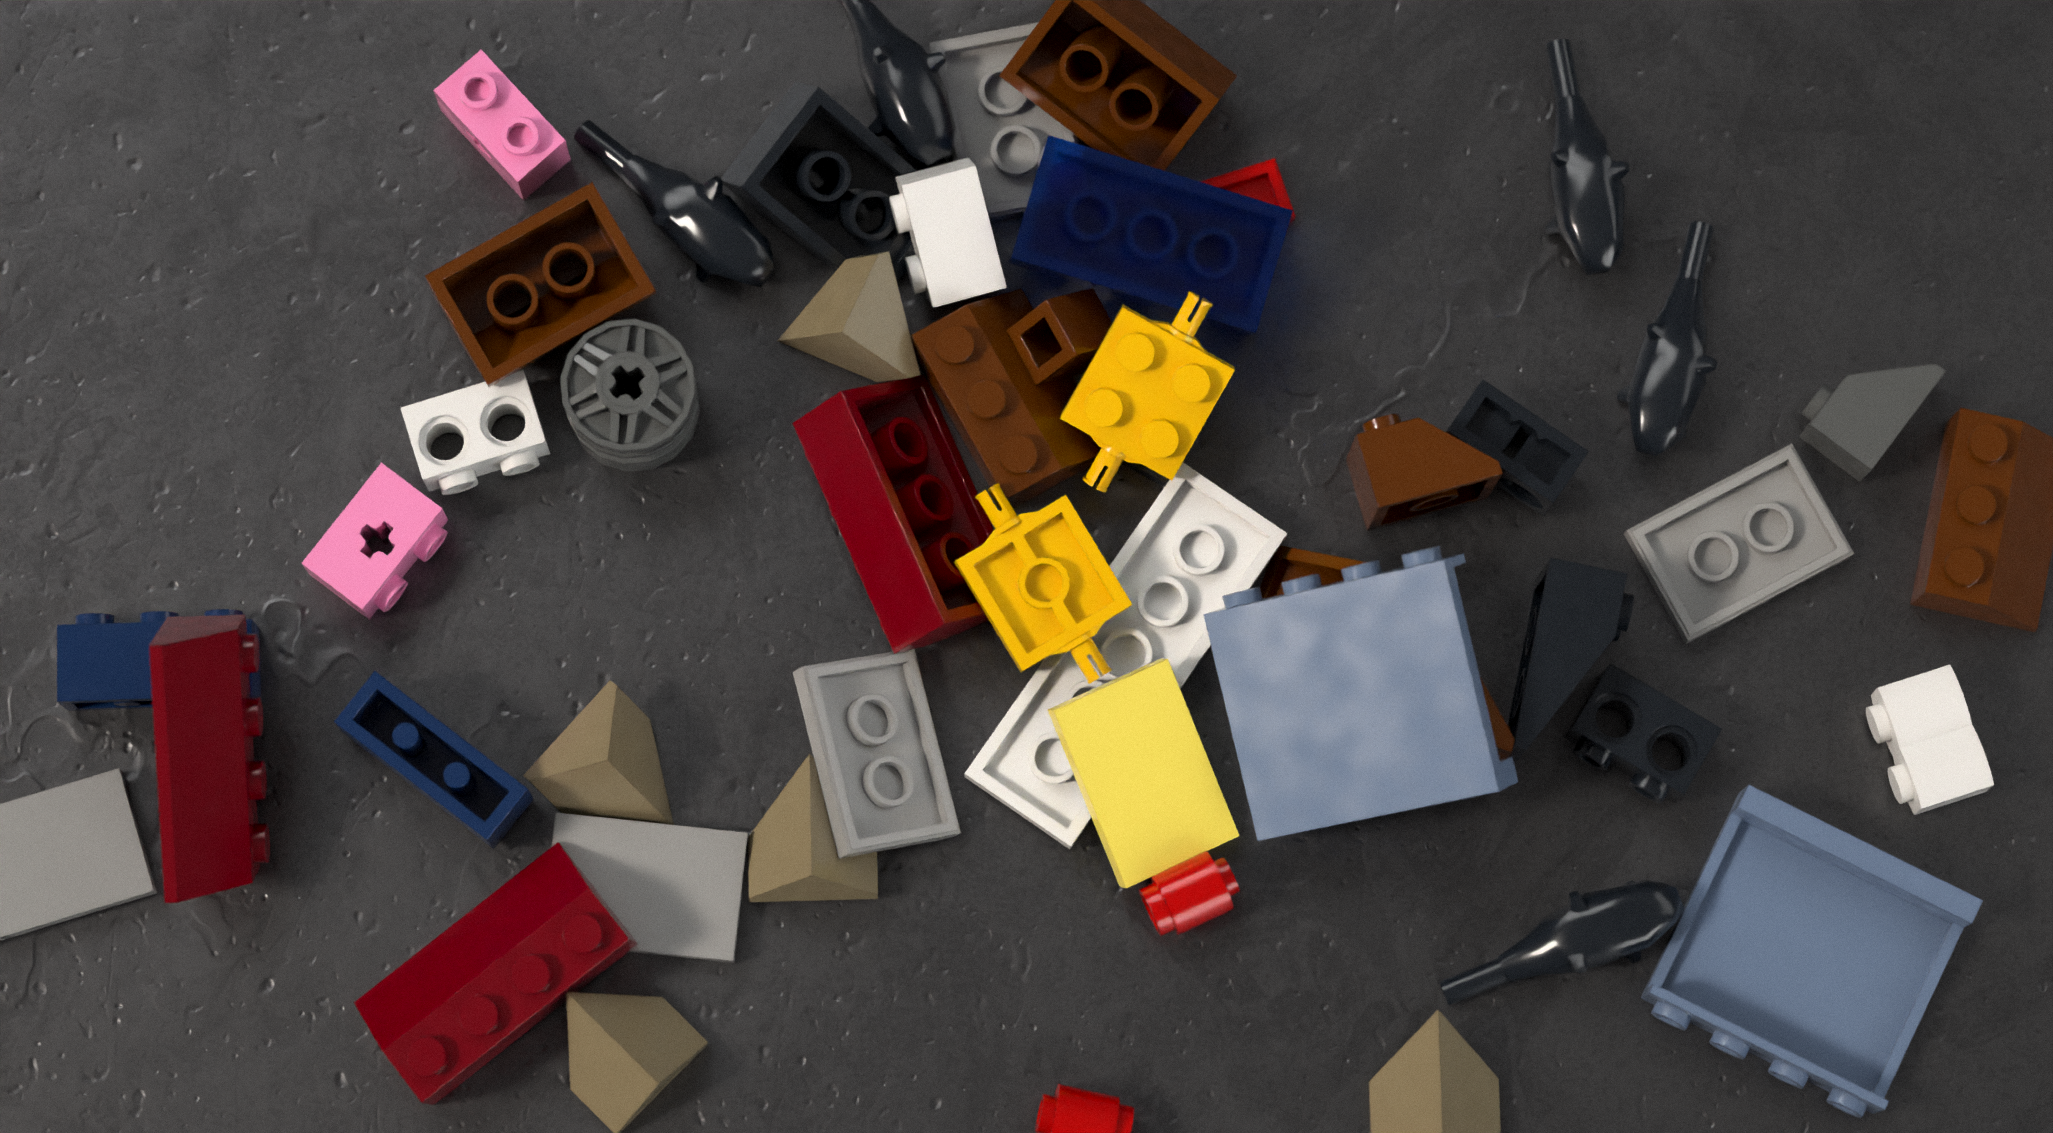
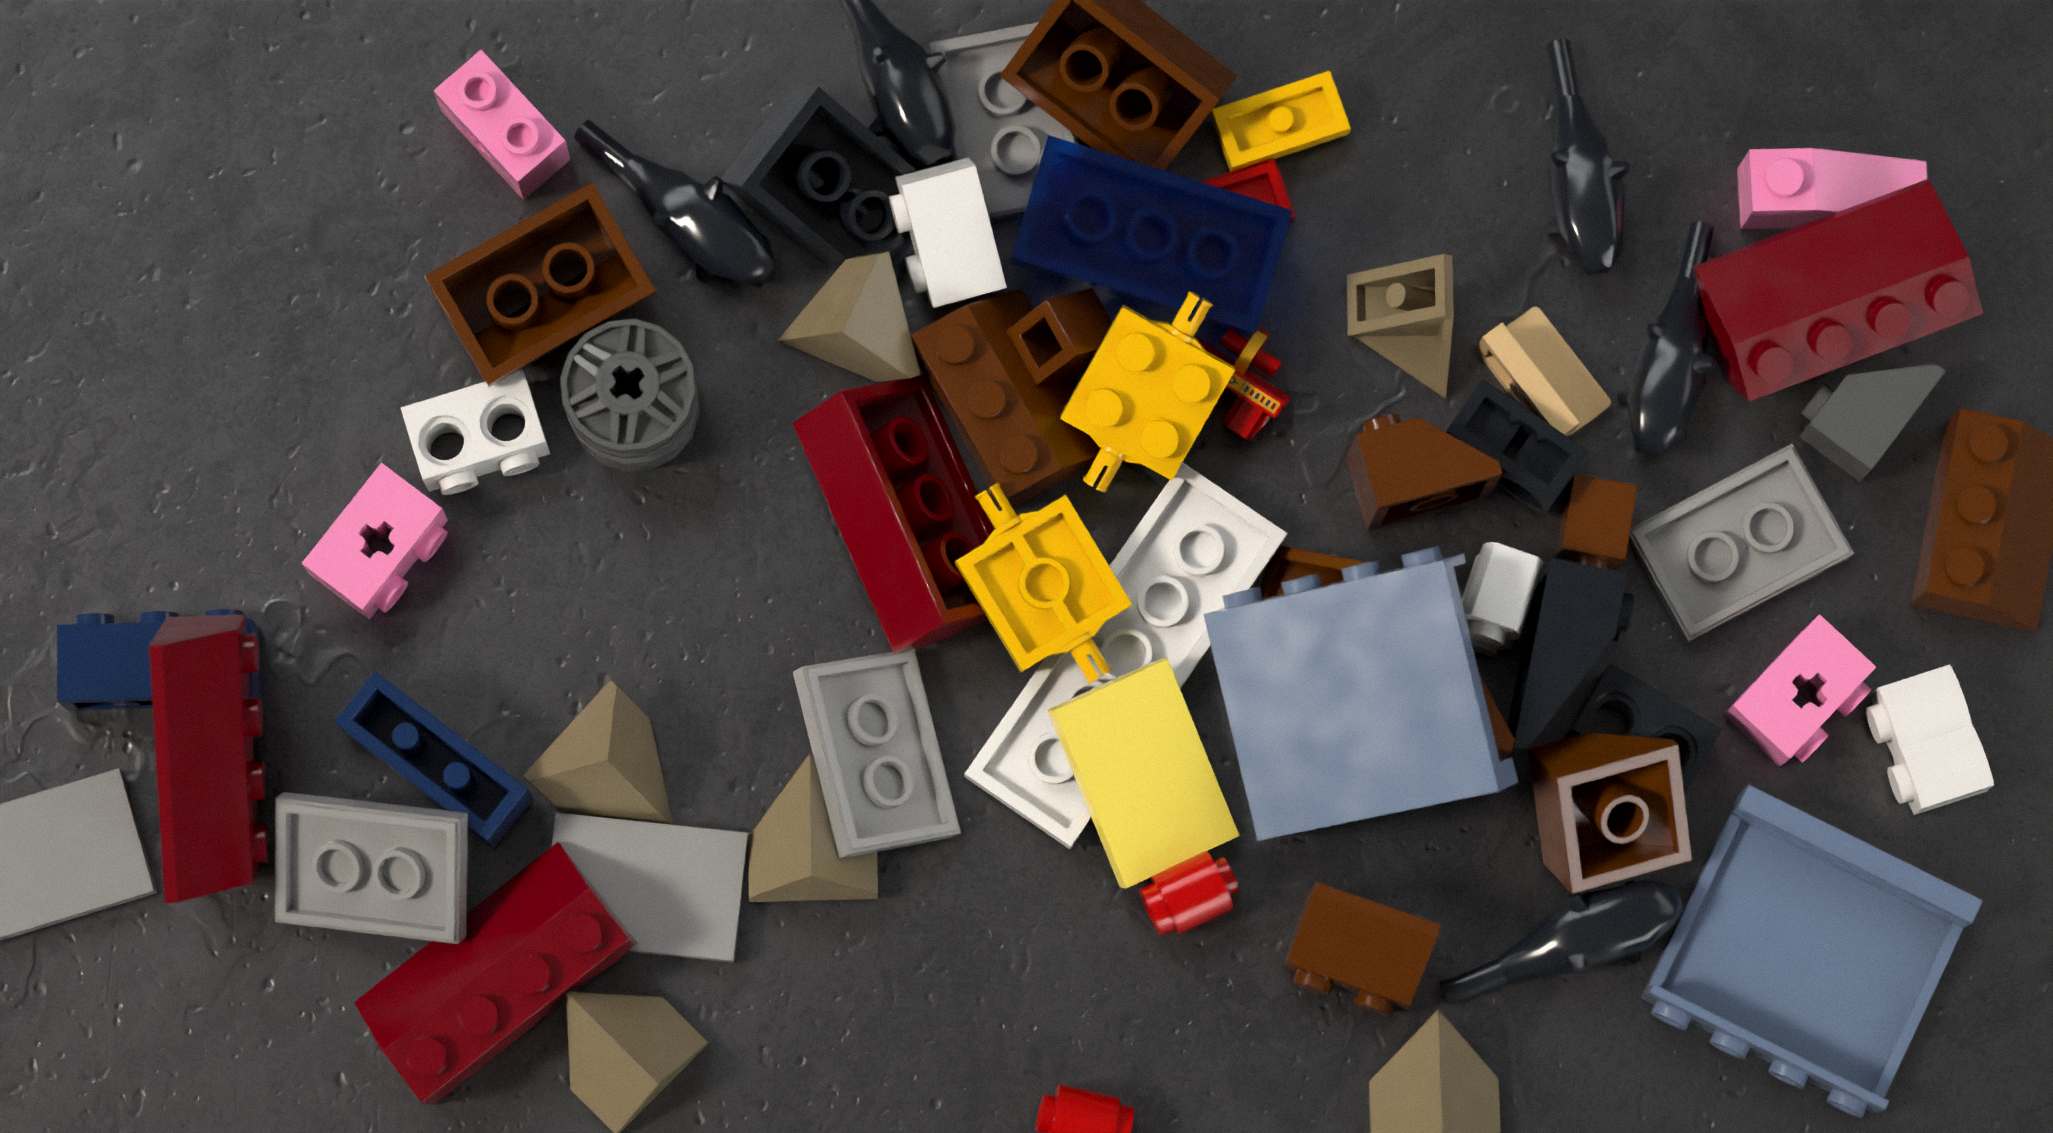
none -> light grey tile [275,792,468,944]
none -> red hips [1196,327,1292,440]
none -> yellow plate [1210,71,1351,172]
none -> reddish brown slope [1282,882,1441,1016]
none -> dark tan slope [1346,254,1454,399]
none -> white brick [1461,542,1544,657]
none -> tan panel [1475,307,1611,437]
none -> reddish brown slope [1528,732,1692,894]
none -> reddish brown brick [1555,474,1638,571]
none -> dark red slope [1693,180,1983,402]
none -> bright pink brick [1723,614,1876,767]
none -> bright pink slope [1737,148,1927,229]

